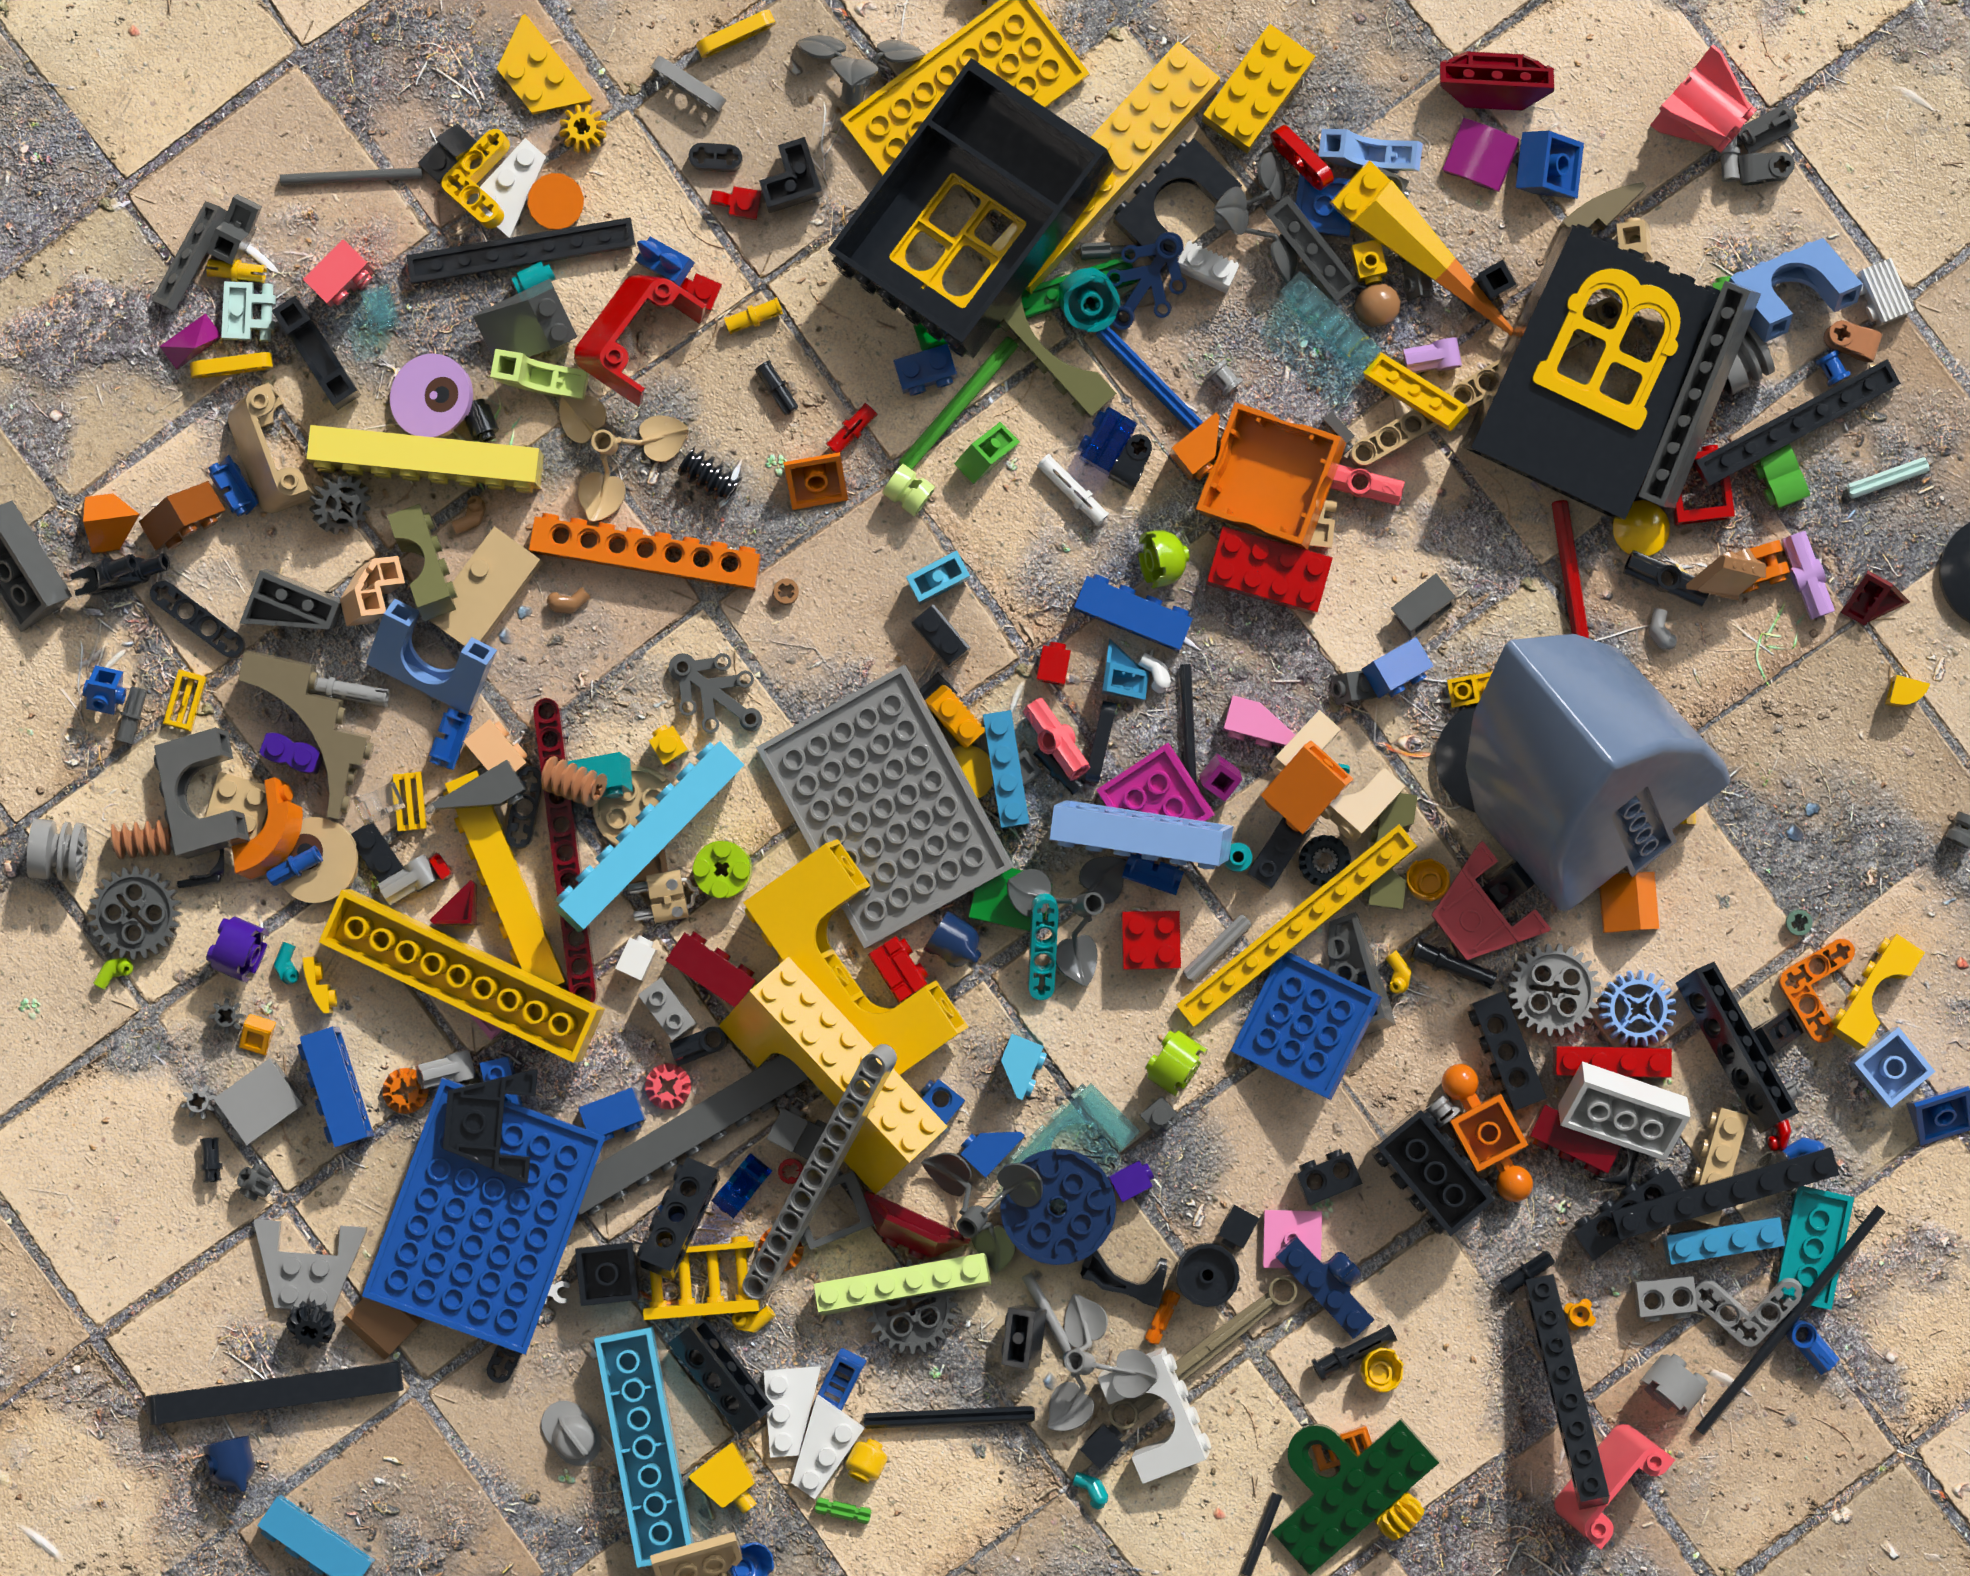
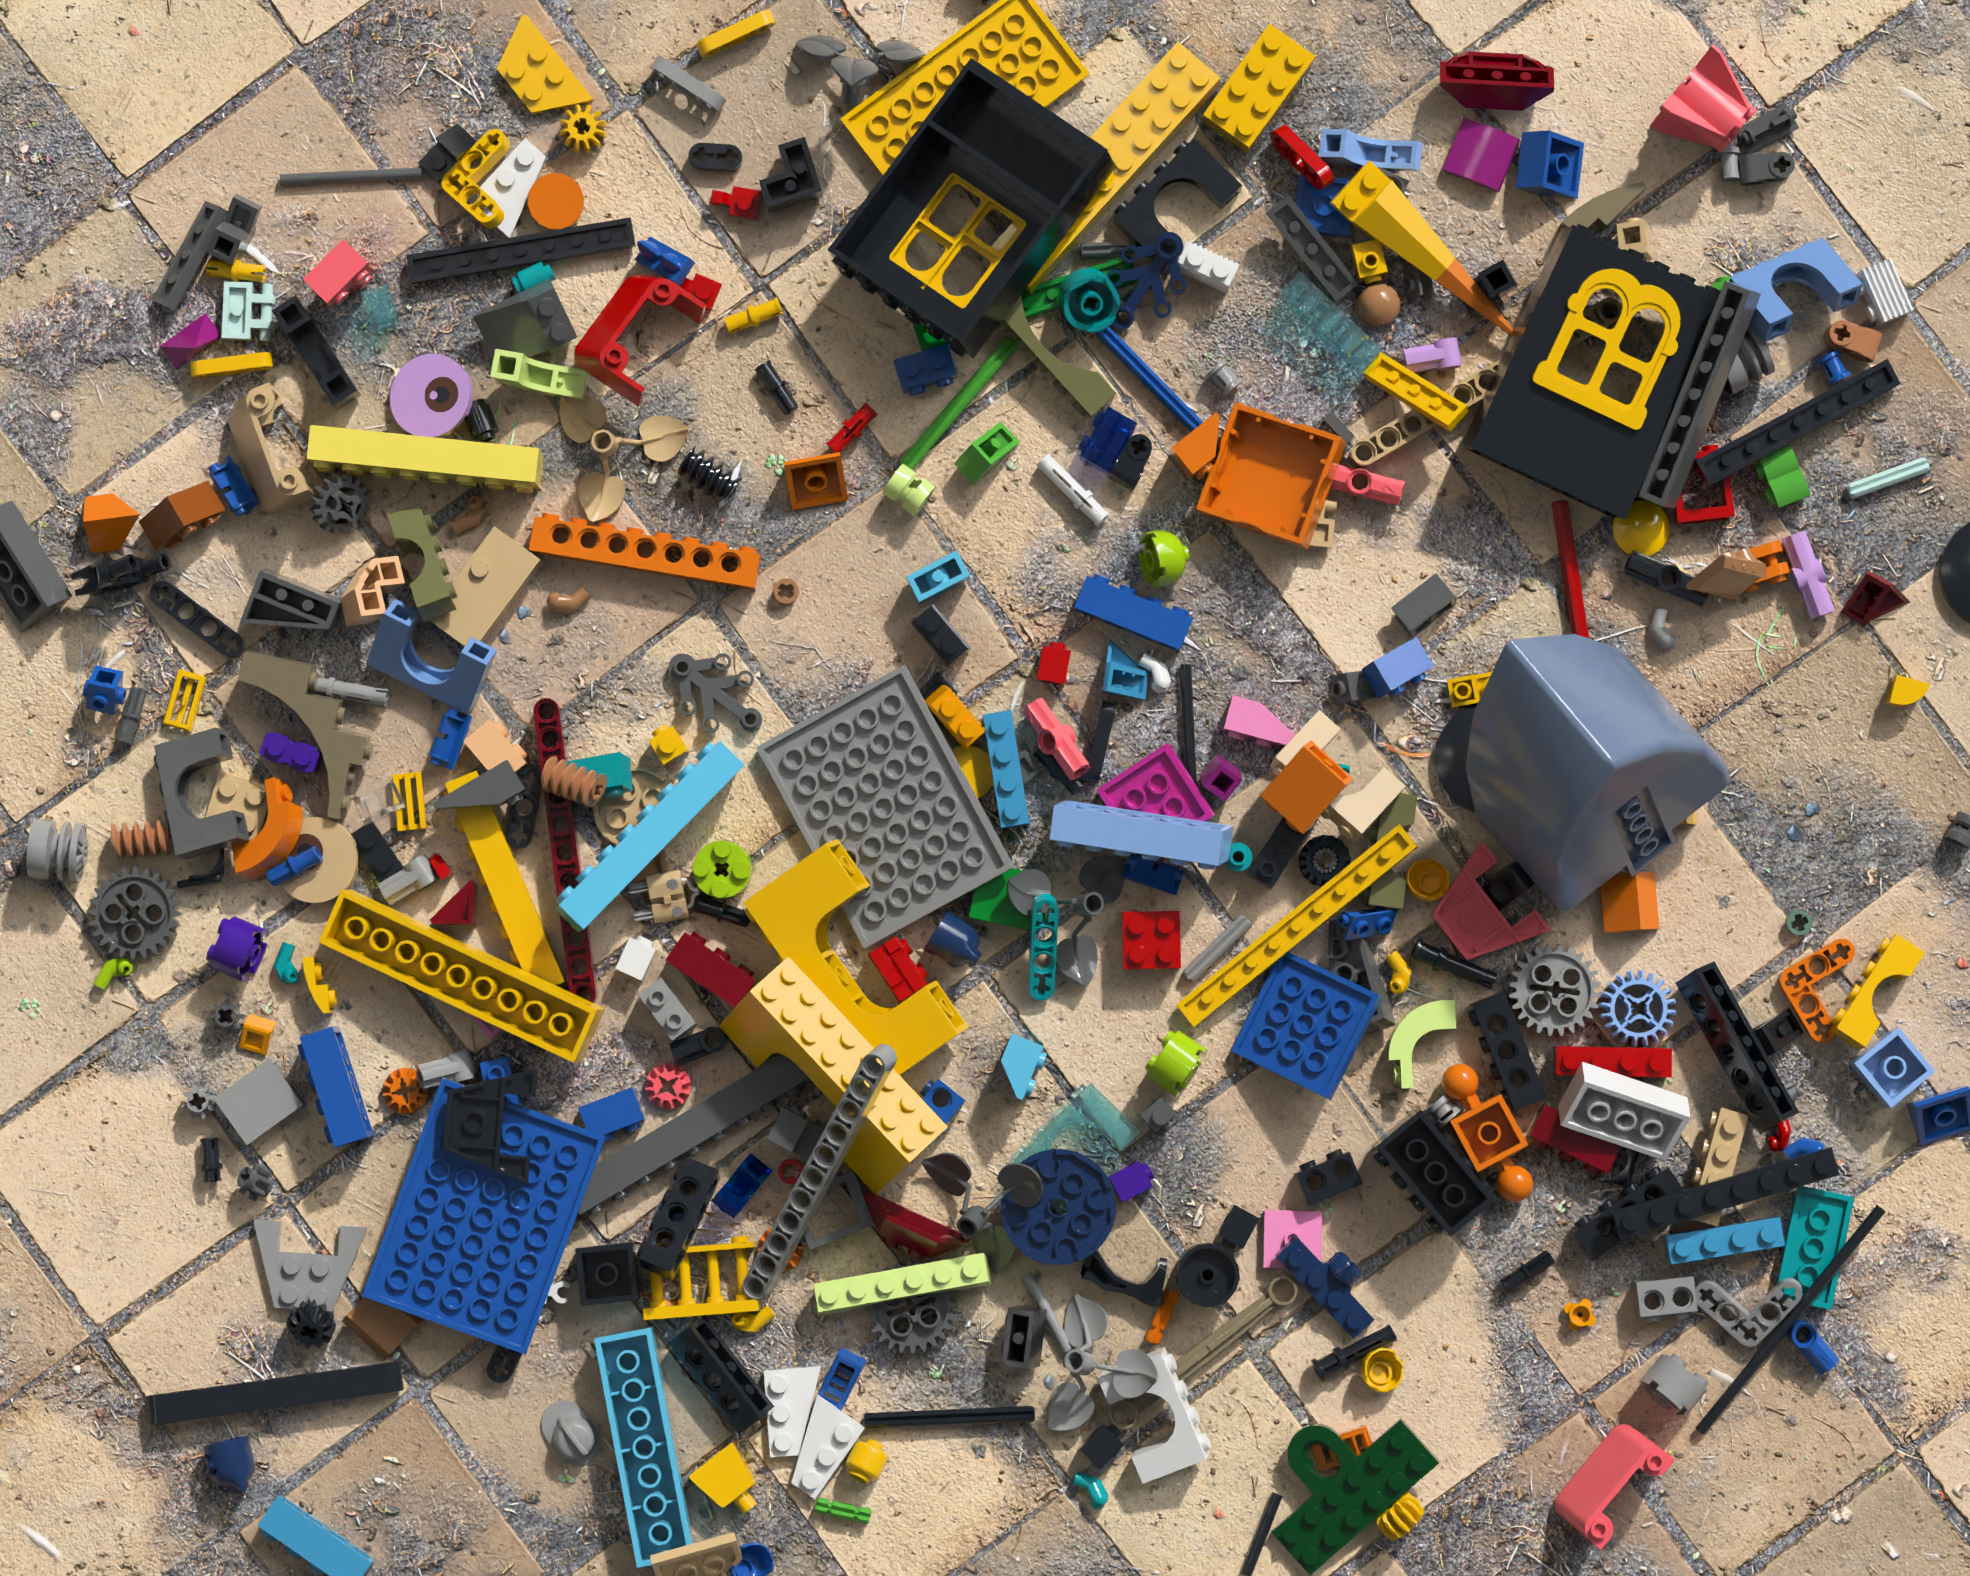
blue slope [961,1132,1025,1178] -> none
red brick [1206,527,1333,615] -> none
dark grey plant [1213,151,1297,284] -> none
black brick [1524,1274,1610,1510] -> none
none -> black axle [694,895,751,927]
none -> blue hinge [1337,907,1398,941]
none -> yellowish green arch [1386,1000,1456,1089]

